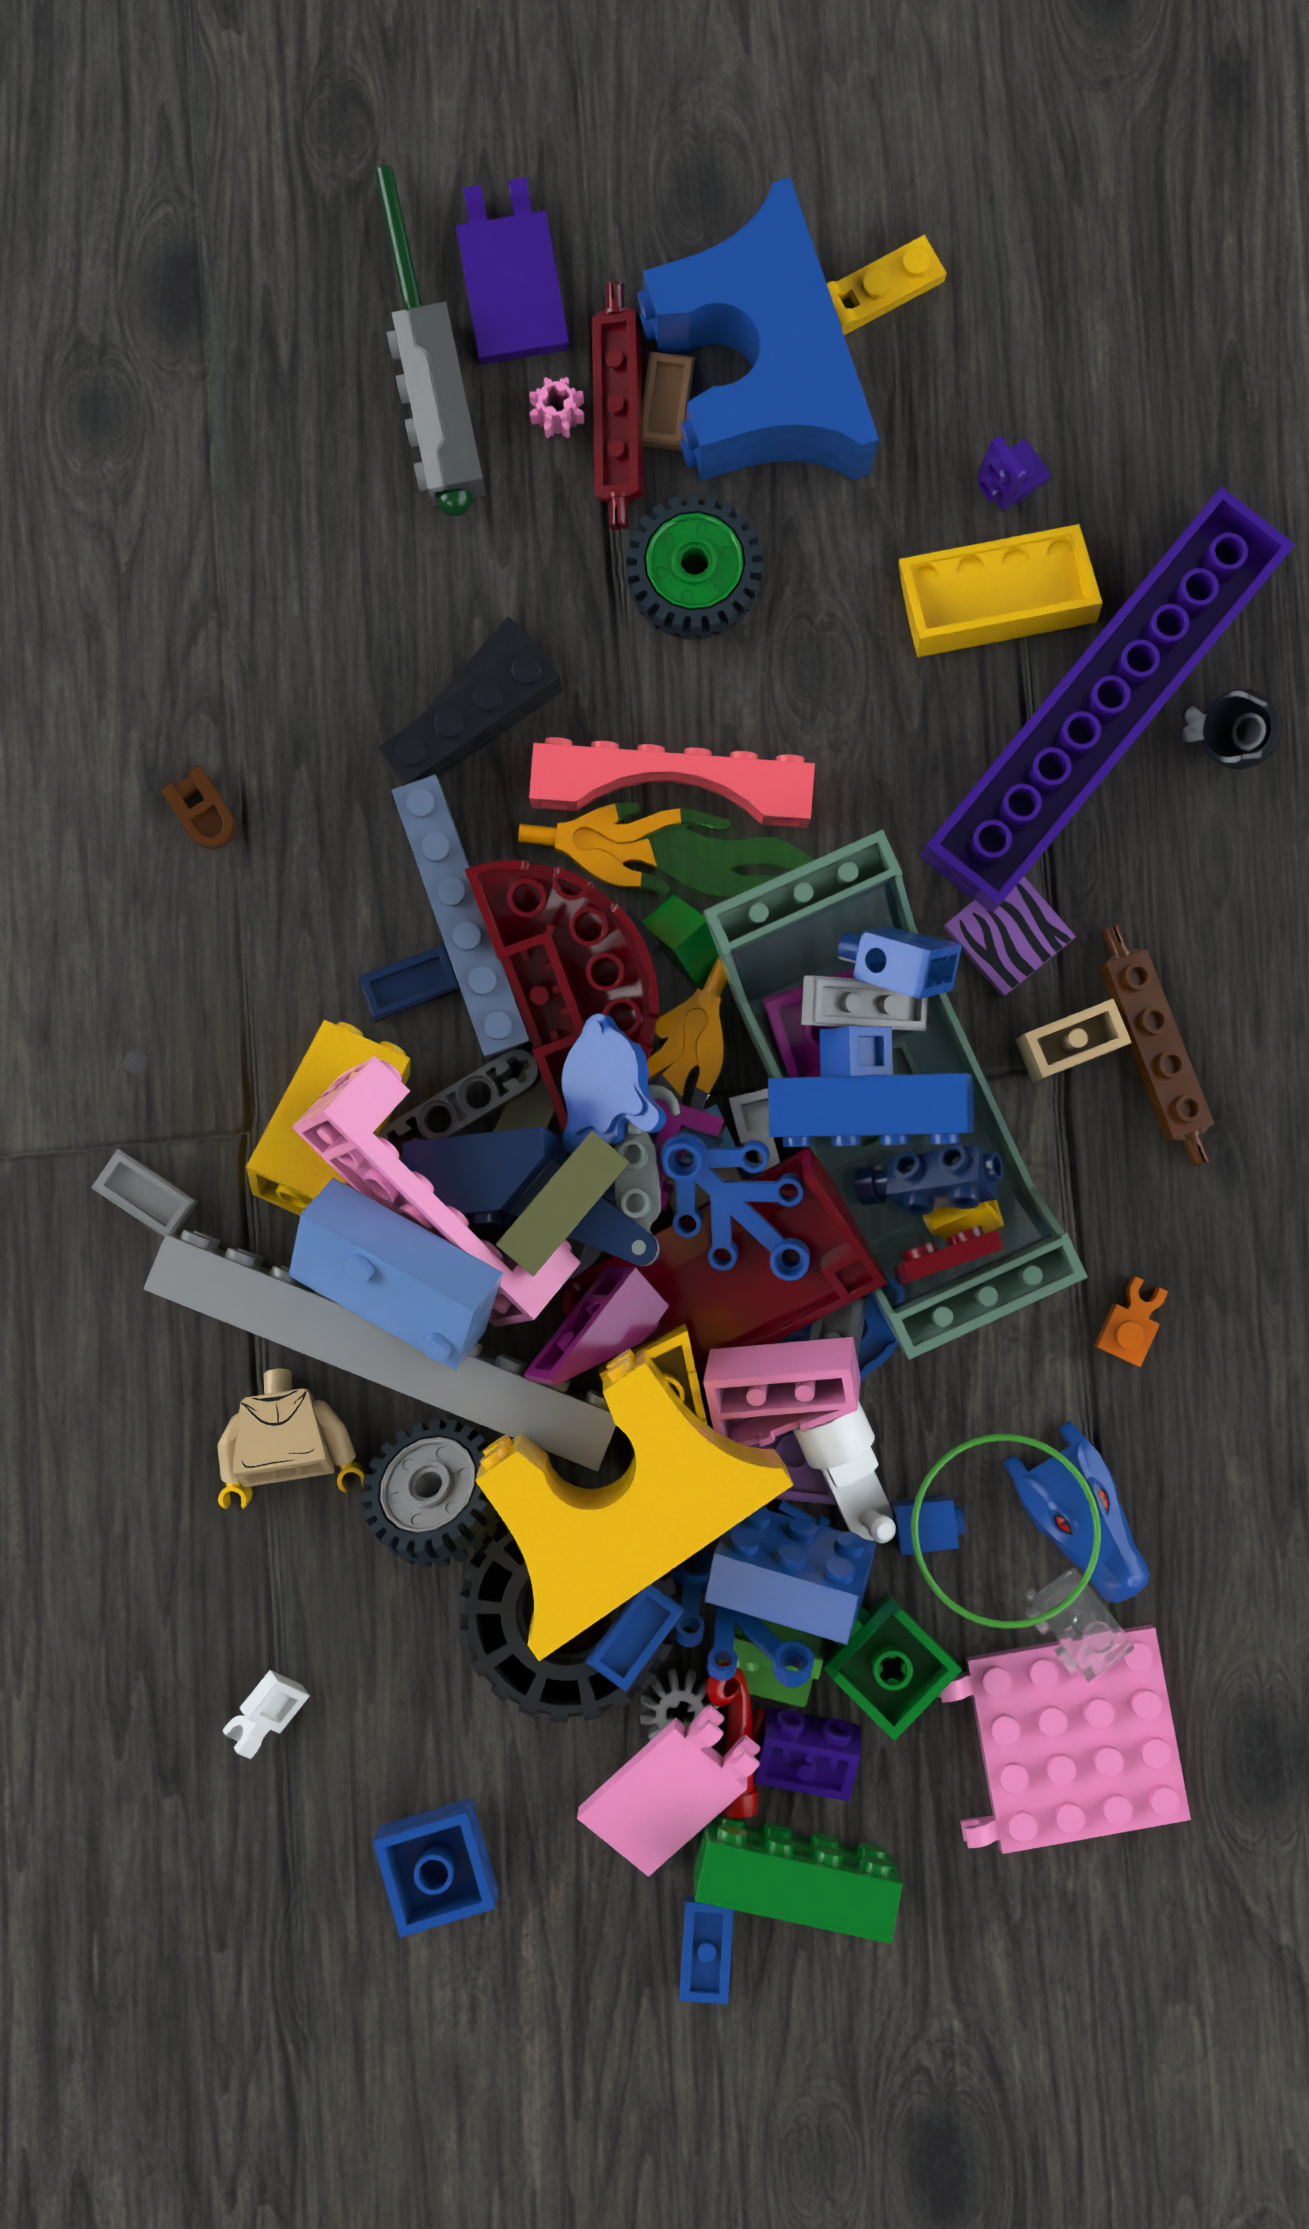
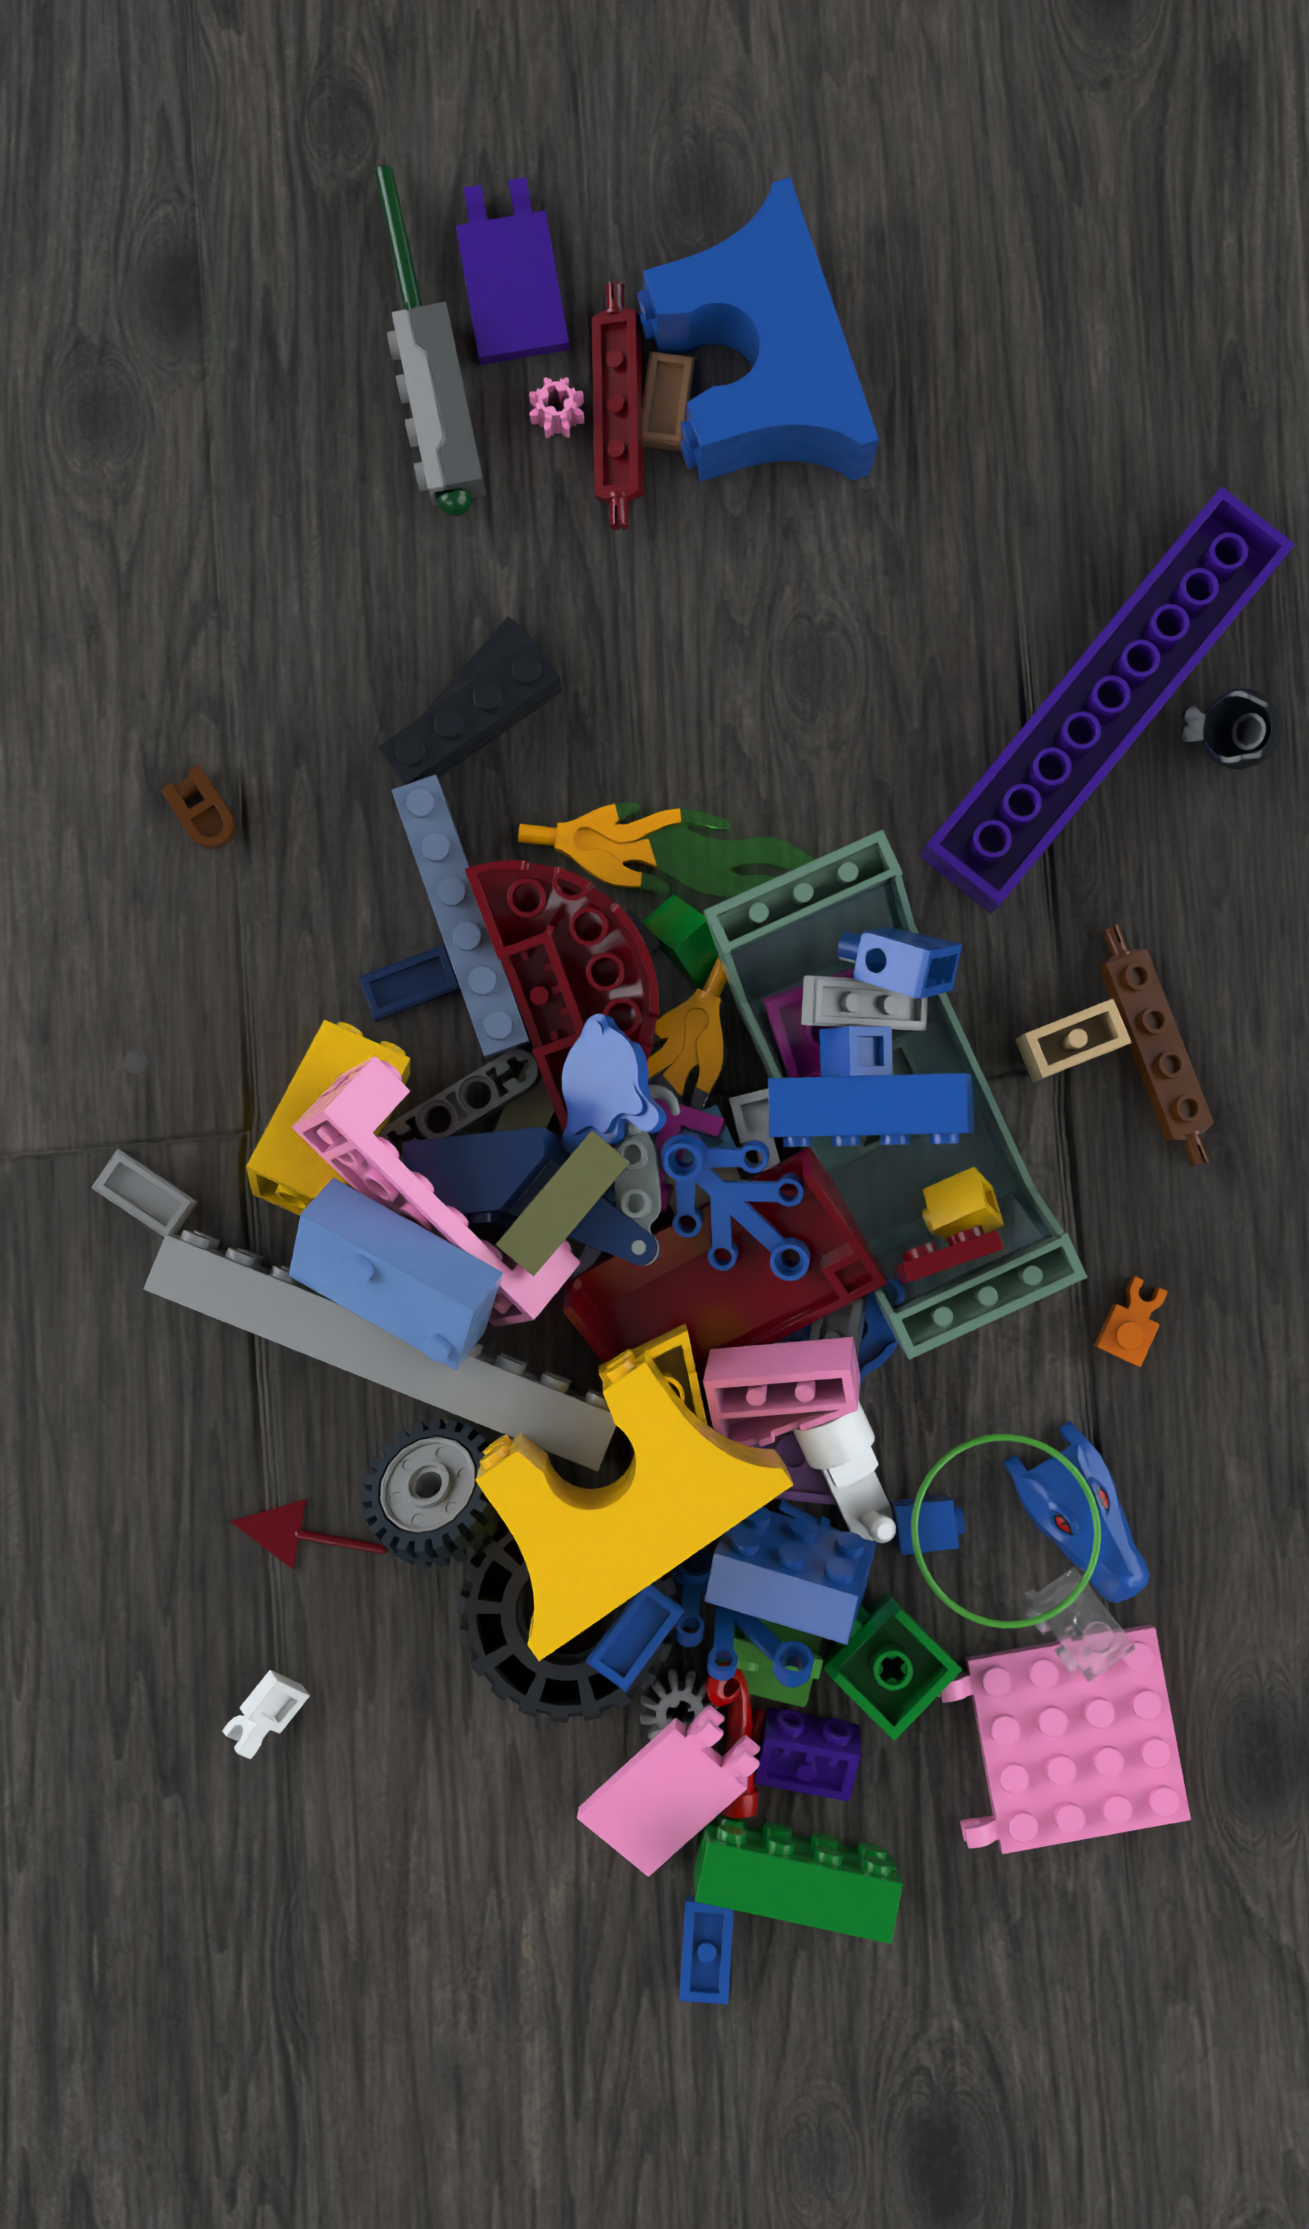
tan torso [217,1368,366,1509] -> none
blue brick [372,1797,499,1938] -> none
magenta slope [523,1265,669,1386] -> none
coral arch [529,737,815,829] -> none
wheel [626,494,763,640] -> none
yellow plate [826,235,947,335] -> none
dark blue brick [854,1144,1003,1215] -> none
yellow slope [899,524,1103,658] -> none
tile [943,877,1076,998] -> none
dark purple bracket [977,436,1051,512] -> none
none -> dark red piece [230,1498,388,1570]

